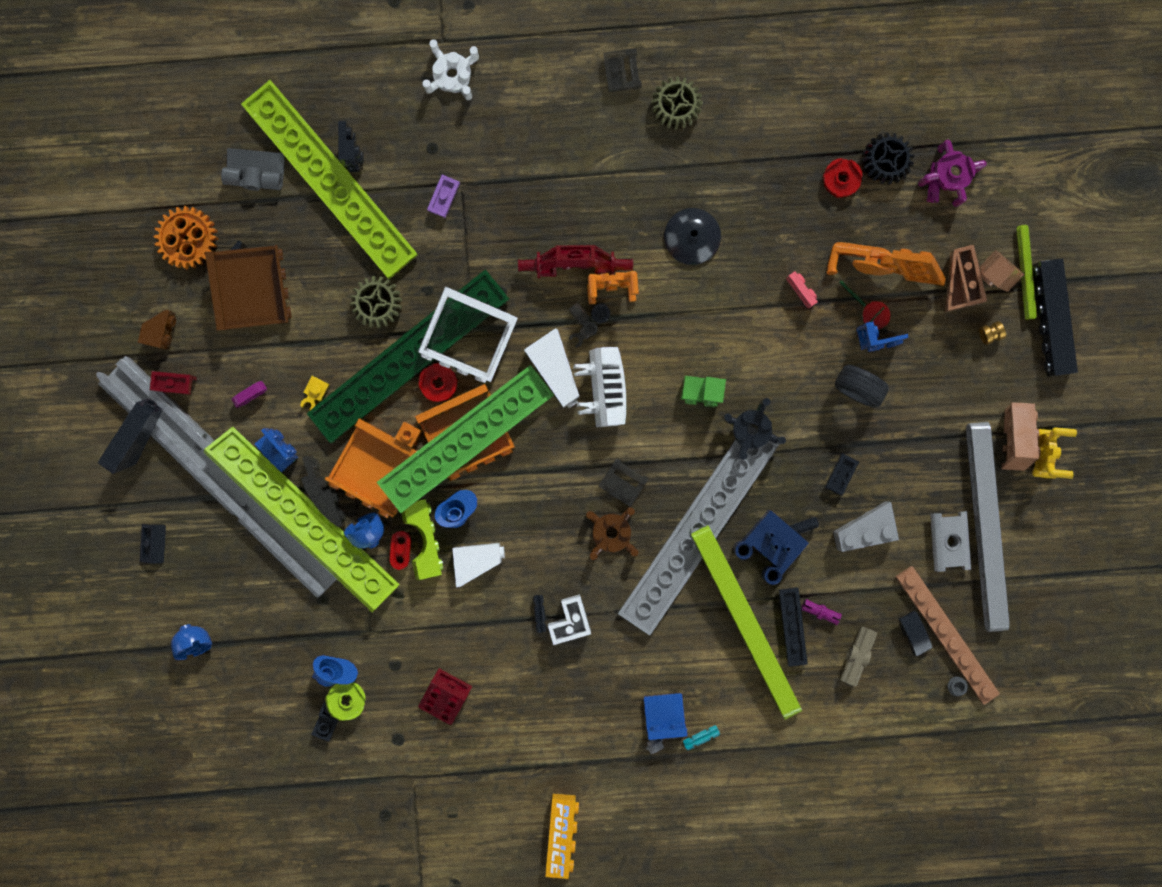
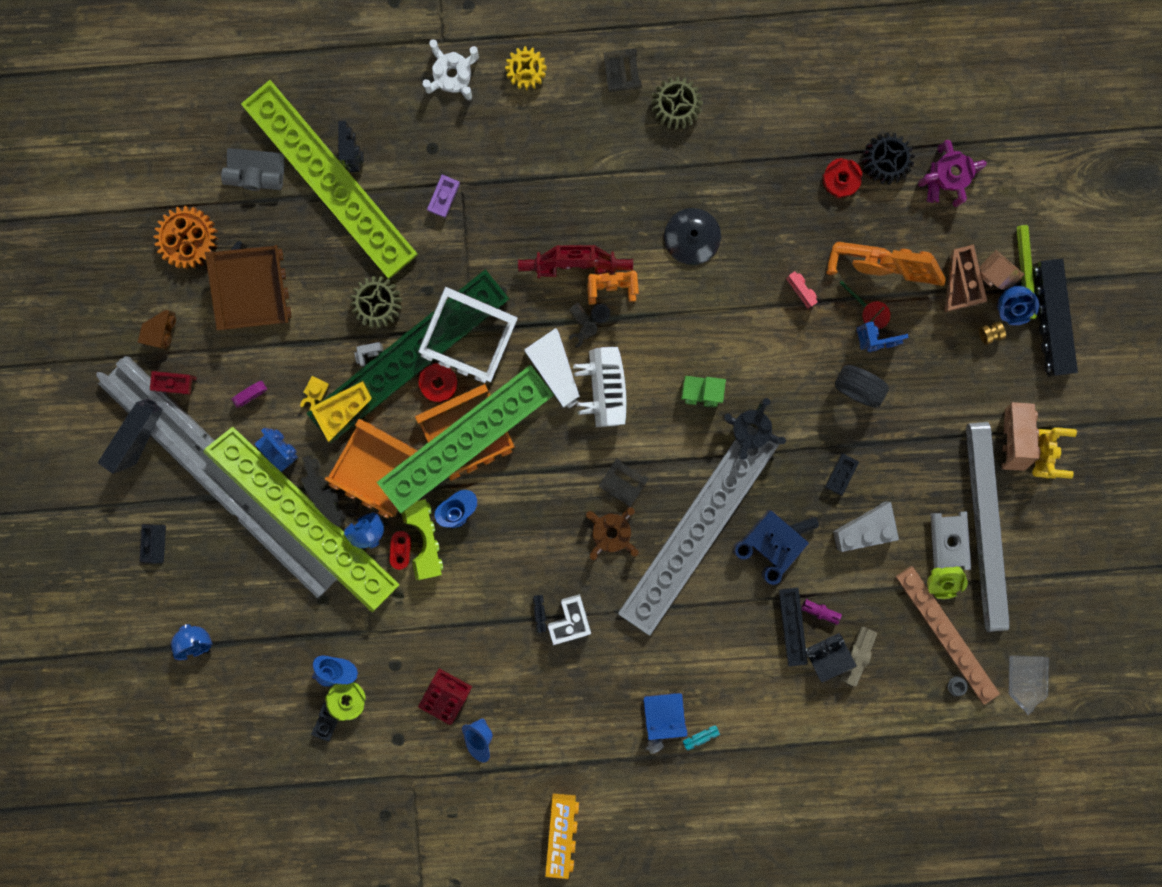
orange brick [395,422,423,448] -> none
white slope [453,543,505,587] -> none
lime beam [691,525,802,720] -> none
black slope [898,611,933,657] -> none
none -> yellow wing [310,381,372,442]
none -> light grey bracket [355,342,384,367]
none -> blue piece [462,719,493,763]
none -> yellow gear [505,46,547,90]
none -> black hinge [806,633,857,683]
none -> lime plate [927,566,968,599]
none -> blue cylinder [997,286,1039,325]
none -> clear tile [1009,656,1049,715]

